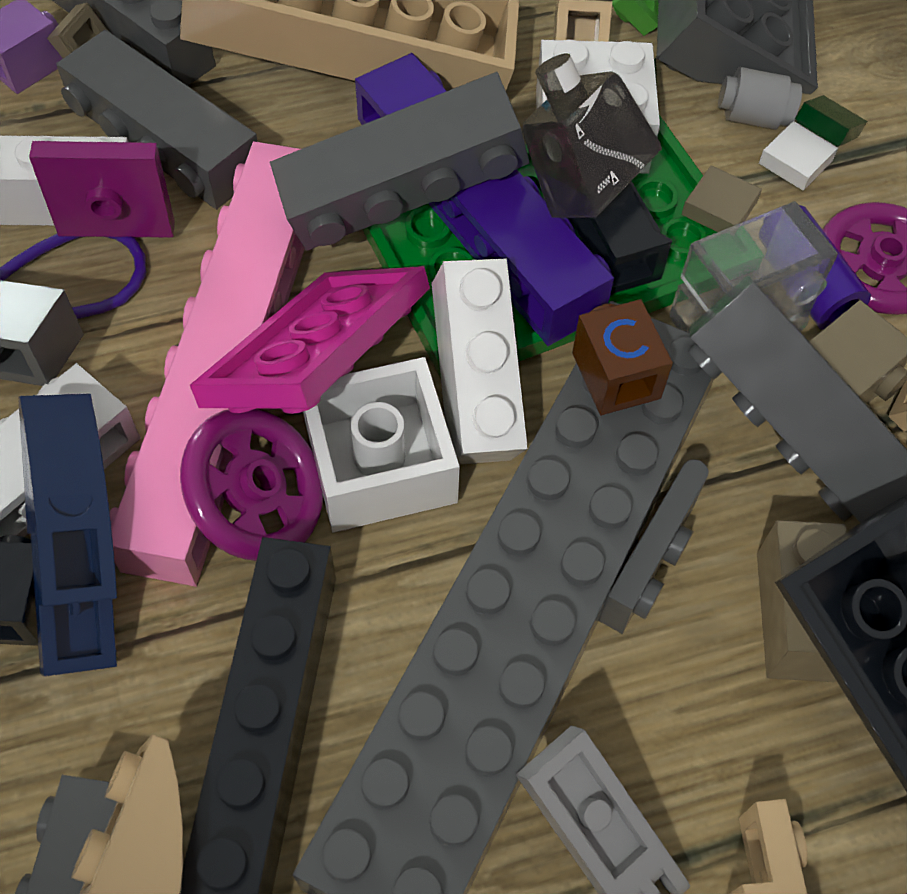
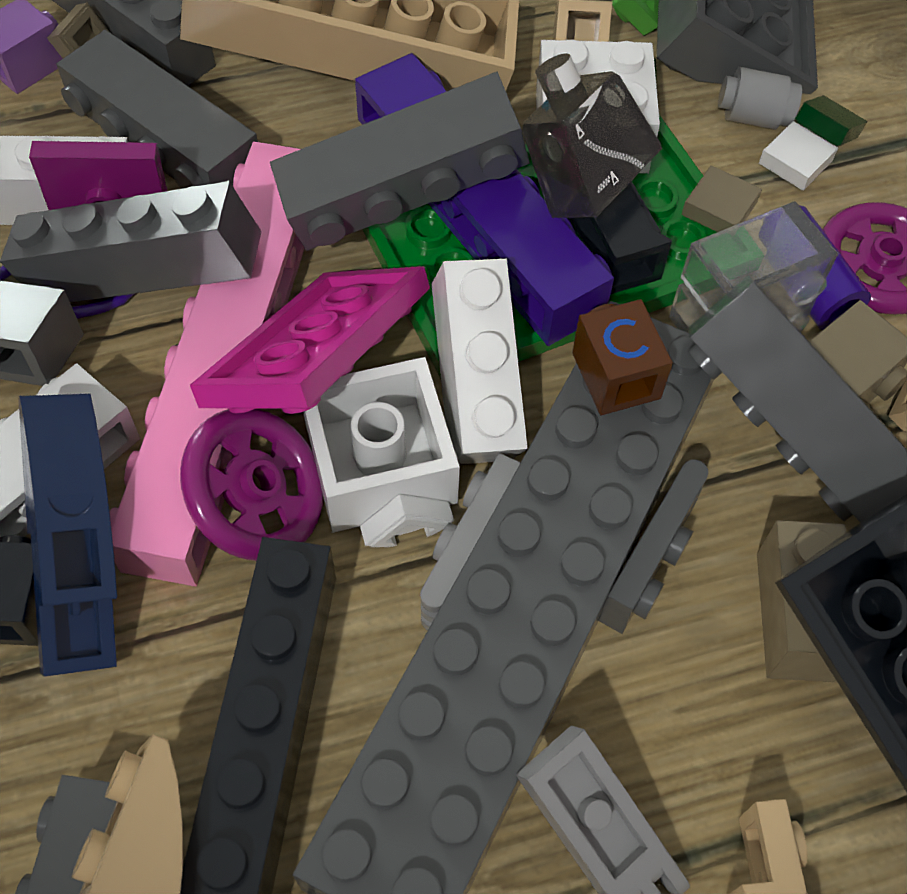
none -> dark grey brick [0,181,262,302]
none -> white tile [360,494,454,547]
none -> light grey hinge [420,453,521,630]

